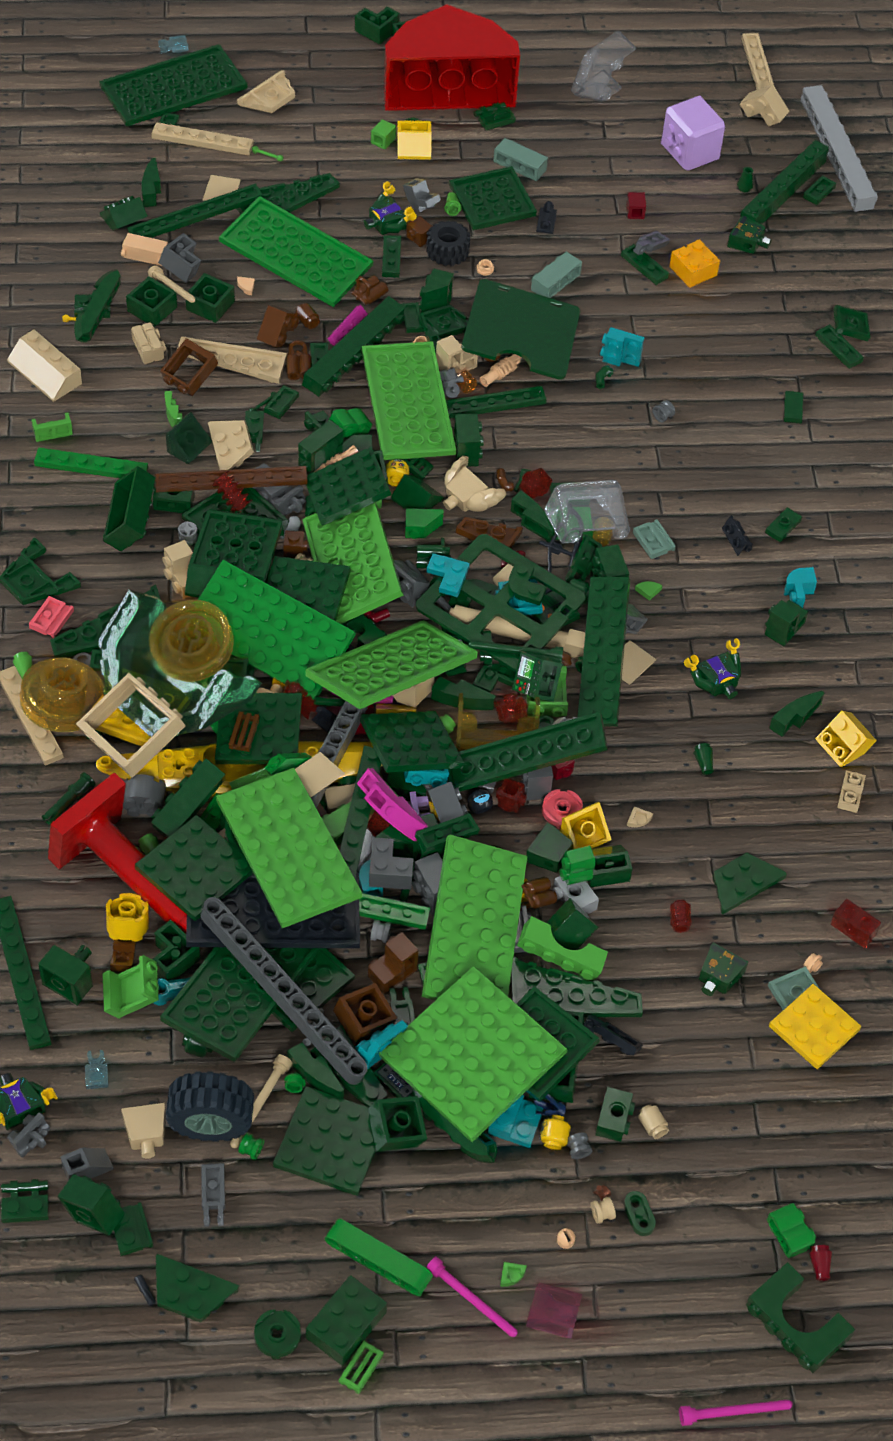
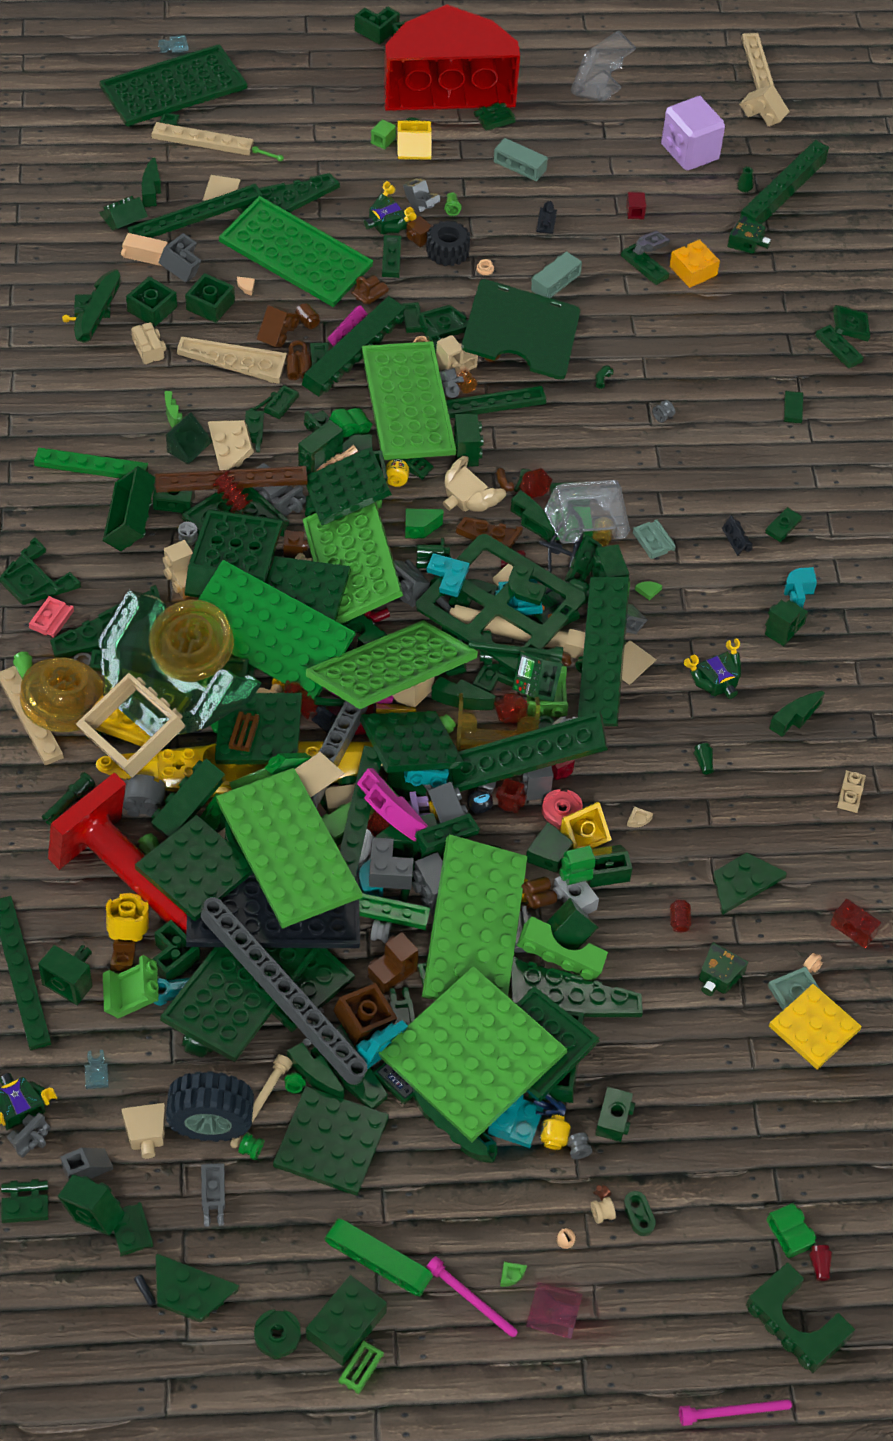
tan slope [7,329,82,402] -> none
bright green hinge [31,412,73,442] -> none
tan piece [148,266,195,303] -> none
reddish brown window [160,338,218,396] -> none
tan wing [237,70,295,113] -> none
light grey arm [280,516,301,539] -> none
dark green brick [368,1096,427,1152] -> none
dark green slope [391,474,444,510] -> none
dark green slope [419,268,454,313] -> none
dark green plate [449,166,537,231] -> none
light nougat hinge [480,354,521,387] -> none
black hinge [584,1014,643,1056] -> none
teal plate [600,327,645,367] -> none
tan brick [638,1105,669,1139] -> none
light grey brick [801,85,877,212] -> none
dark green plate [803,175,836,205] -> none
yellow slope [815,711,877,767] -> none

